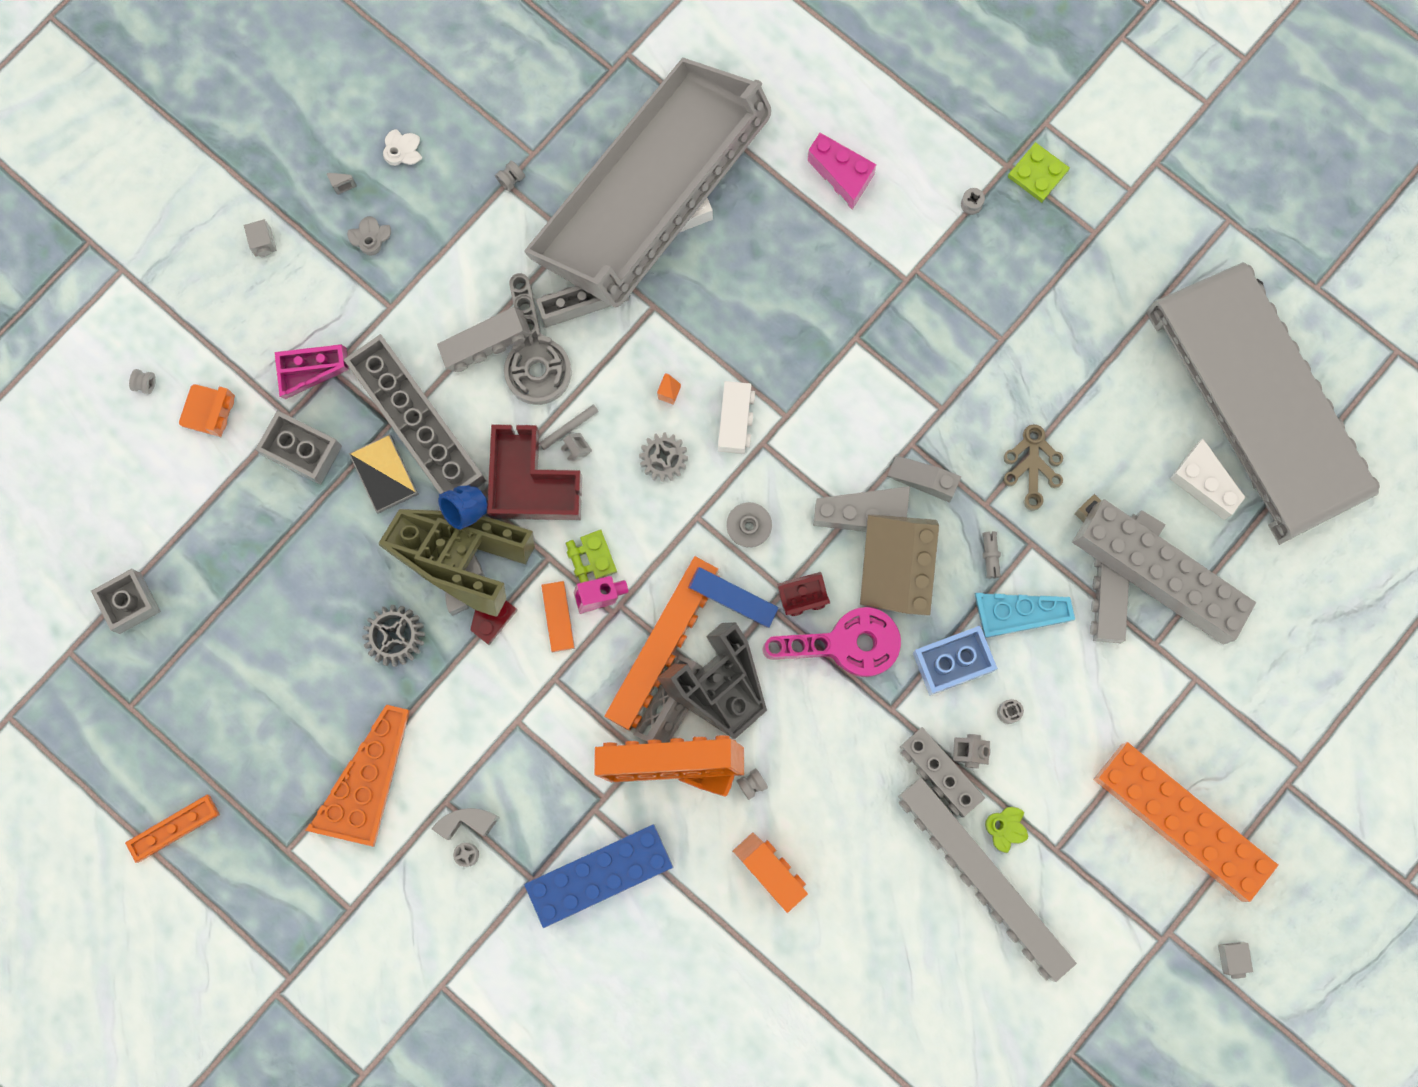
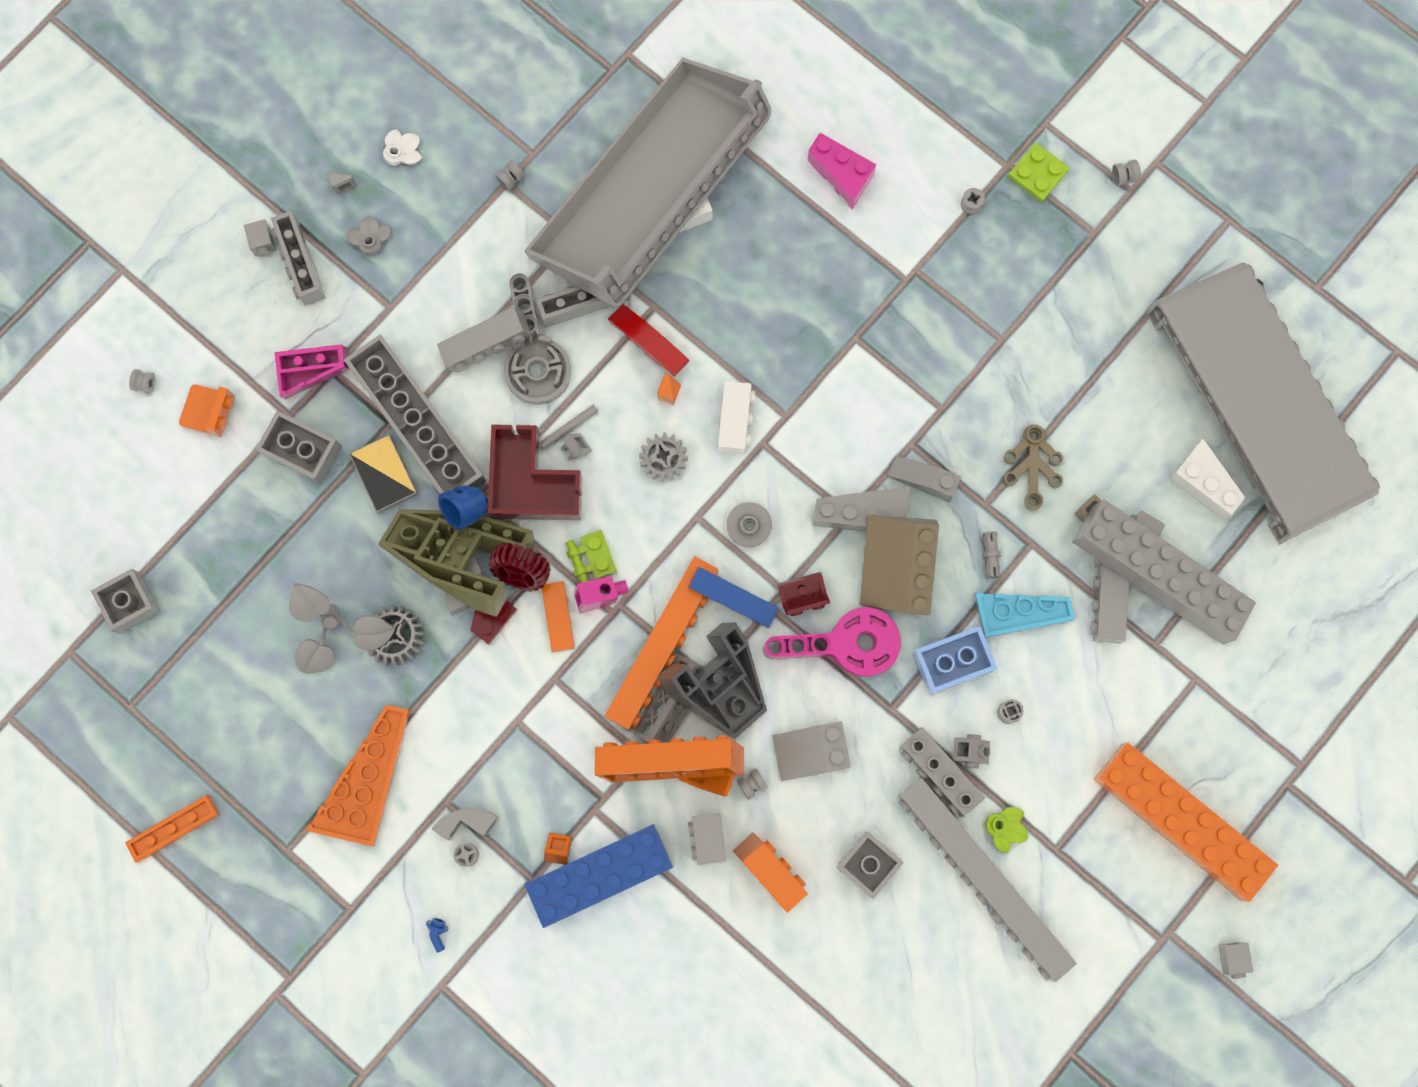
none -> light grey brick [271,210,326,305]
none -> light grey plant [289,583,395,674]
none -> blue plate [426,918,449,953]
none -> dark red gear [489,543,551,592]
none -> orange slope [544,833,572,865]
none -> red slope [608,304,689,377]
none -> light grey brick [688,813,726,865]
none -> light grey slope [772,721,851,781]
none -> light grey brick [835,831,904,899]
none -> light grey wheel [1112,159,1141,186]

